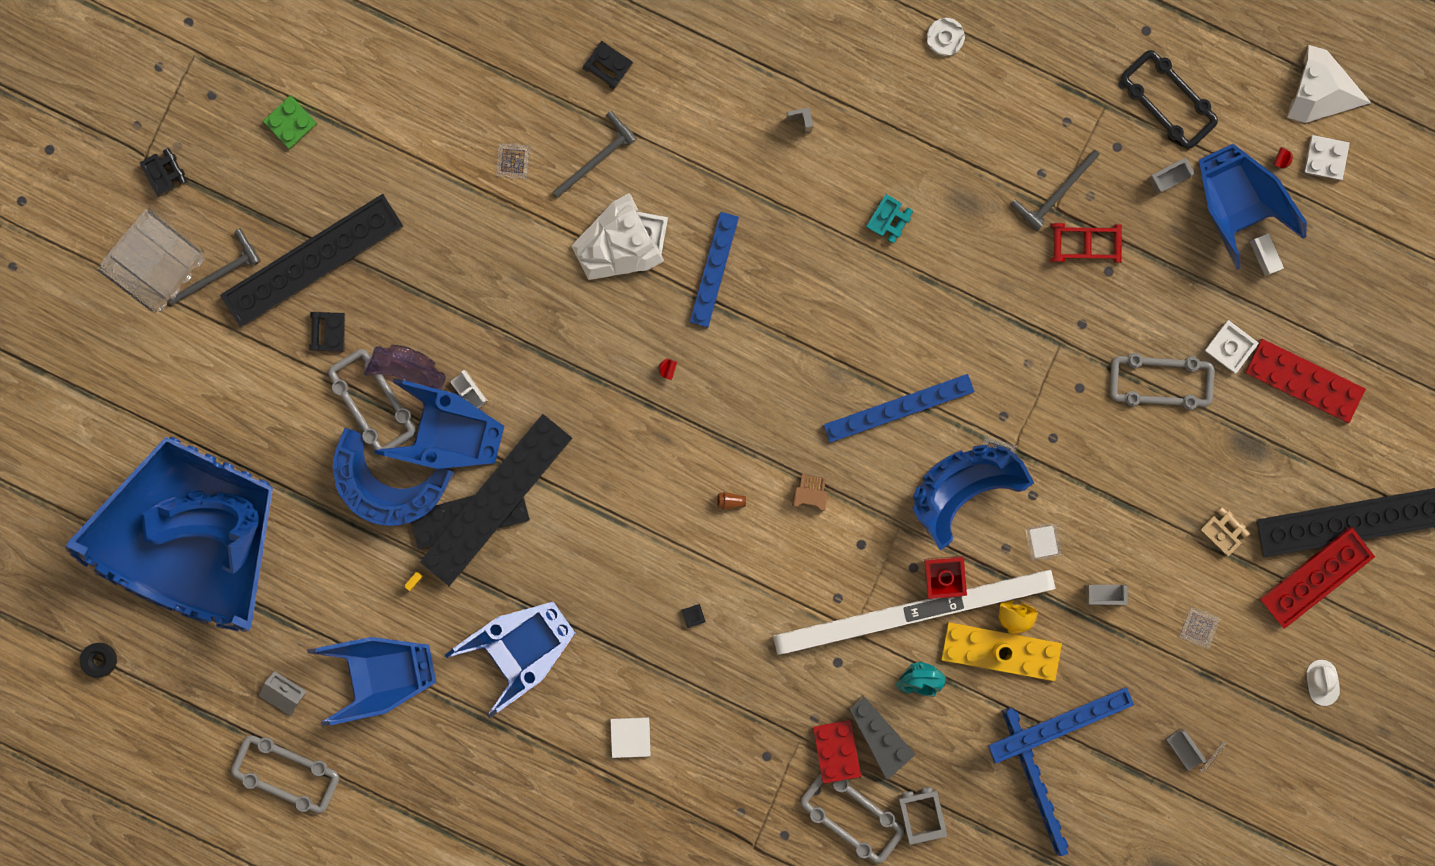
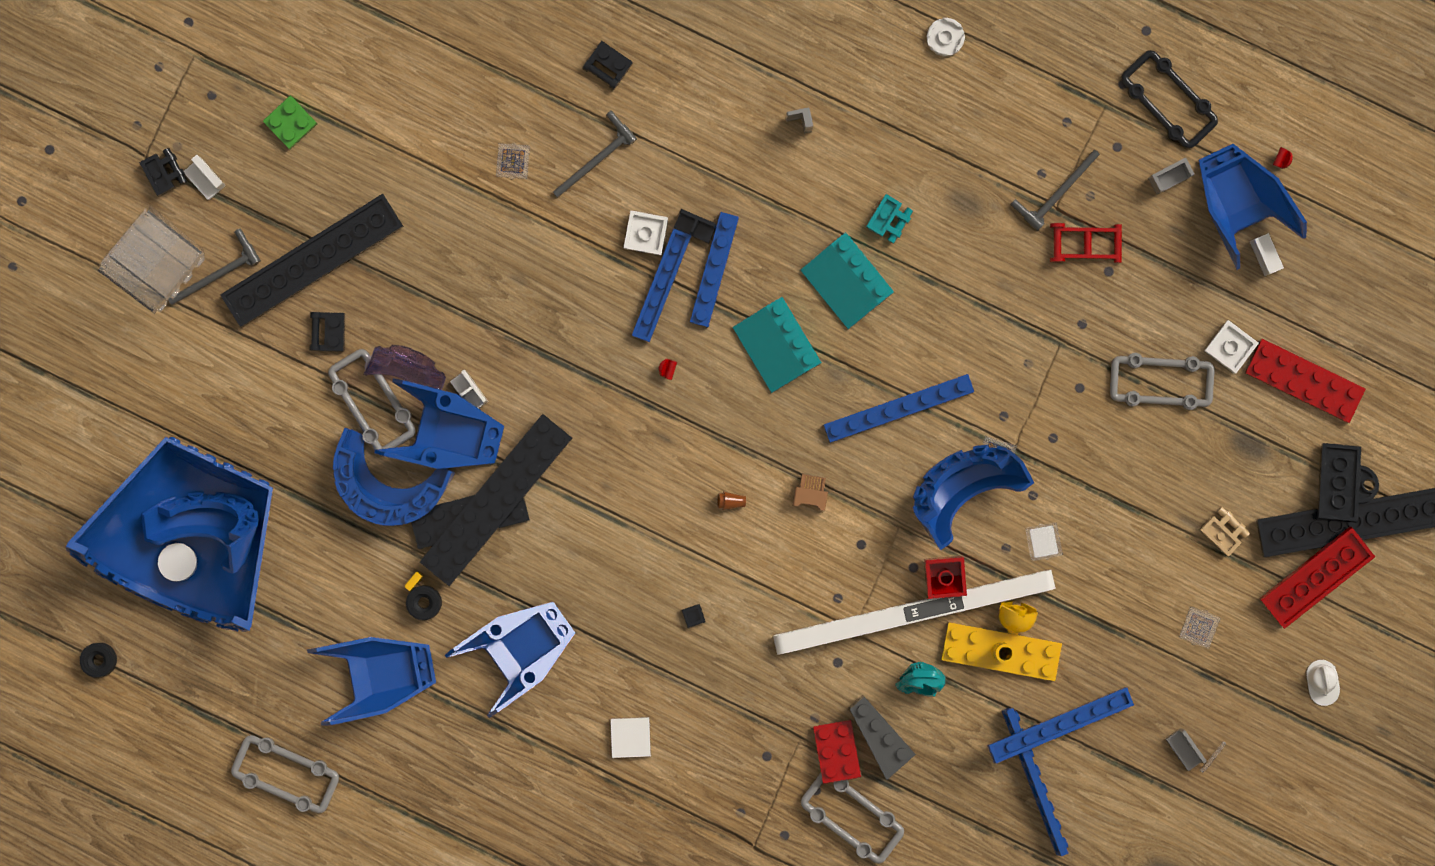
light grey panel [259,671,307,716] -> none
white wedge [571,193,664,280] -> none
light grey window [898,787,947,845] -> none
light grey panel [1085,584,1128,605] -> none
white wedge [1287,45,1371,123] -> none
white plate [1303,135,1350,181] -> none
none -> white tile [158,543,197,582]
none -> white panel [184,155,226,200]
none -> black tyre [406,585,442,620]
none -> blue plate [632,228,691,343]
none -> black panel [674,209,716,244]
none -> teal slope [732,297,822,393]
none -> teal slope [800,232,894,329]
none -> black plate [1317,443,1379,523]

